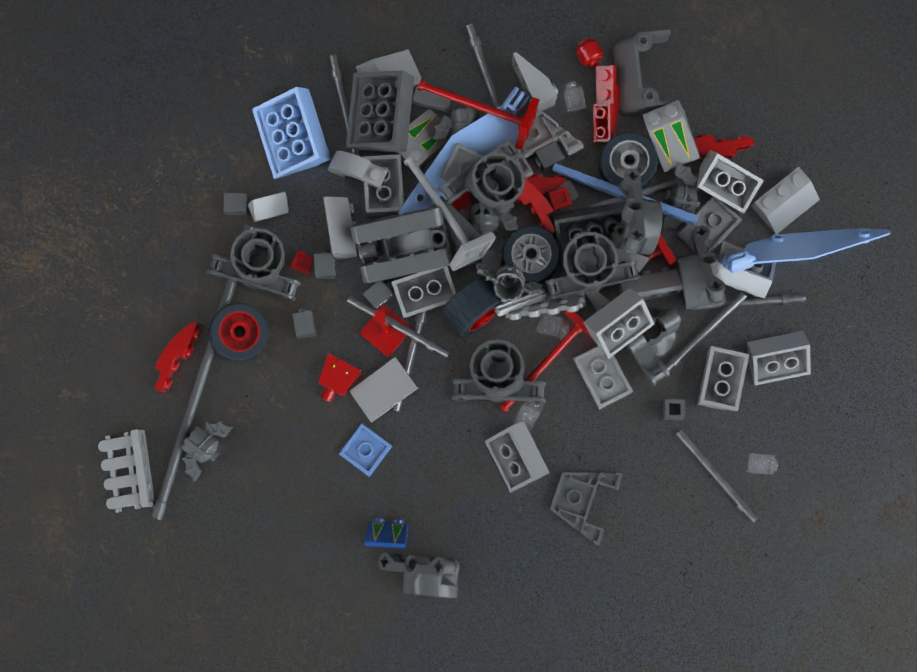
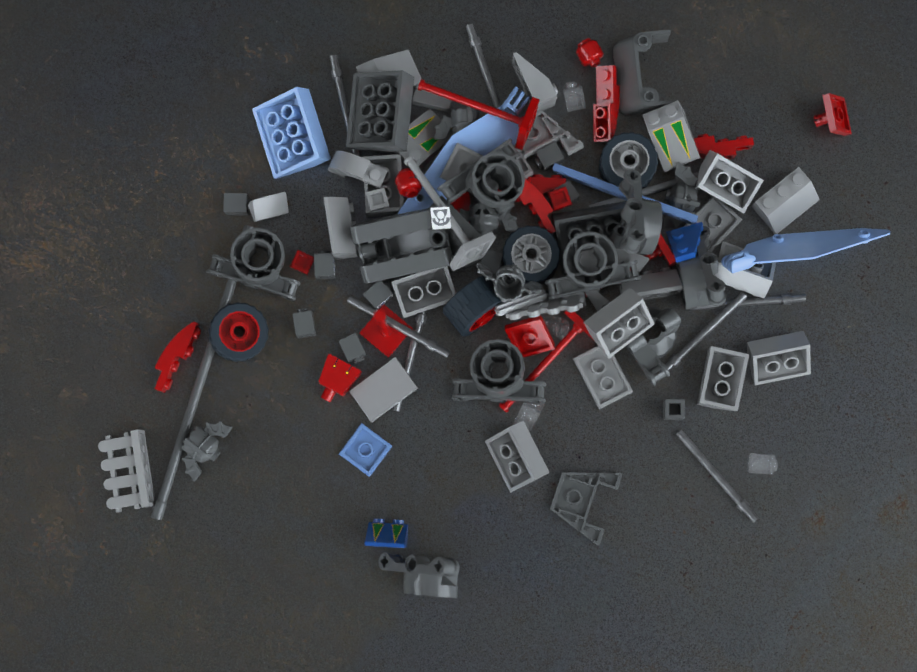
none -> dark grey brick [338,333,367,364]
none -> light grey plate [366,188,389,212]
none -> red head [395,168,422,198]
none -> sticker [431,207,451,230]
none -> red tile [504,315,555,358]
none -> blue wing [666,222,704,263]
none -> red tile [814,93,852,136]

